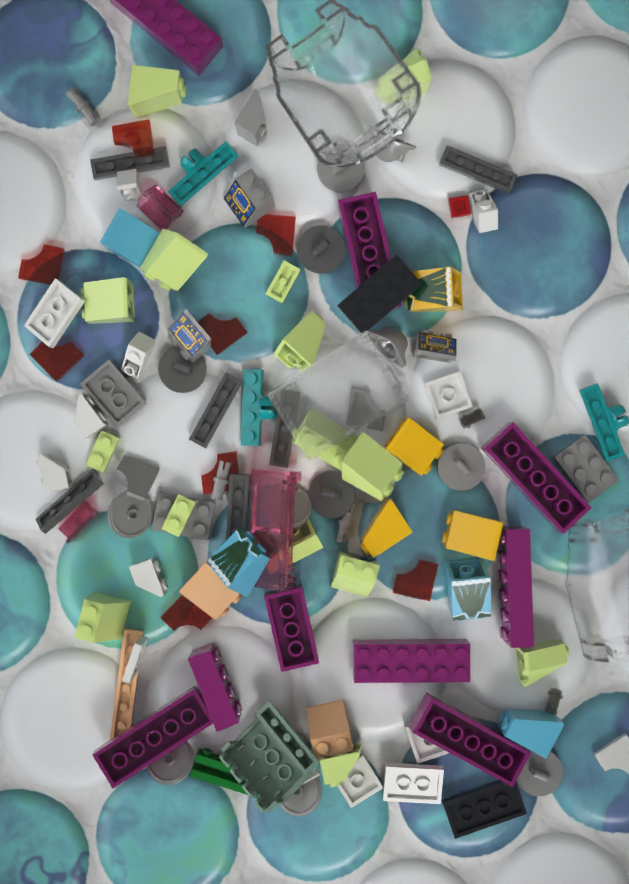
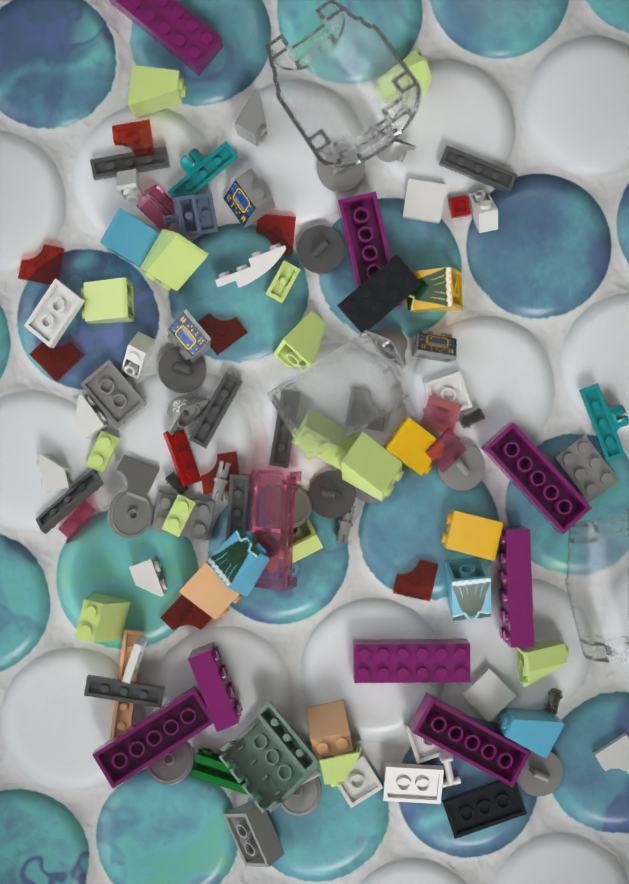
light grey pin [66,87,100,127] -> none
teal plate [241,369,278,446] -> none
magenta brick [264,584,319,672] -> none
yellowish green slope [330,550,380,597] -> none
yellow slope [360,497,413,558] -> none
none -> dark grey plate [84,675,165,708]
none -> sand blue plate [163,193,219,237]
none -> red plate [163,429,202,487]
none -> clear smoke pin [165,472,189,495]
none -> light grey hat [167,393,209,436]
none -> white slope [215,243,287,288]
none -> light grey slope [223,801,285,867]
none -> white tile [402,178,446,224]
none -> clear pink piece [420,395,461,435]
none -> clear pink piece [425,428,467,473]
none -> white piece [439,751,461,788]
none -> white tile [462,667,516,722]

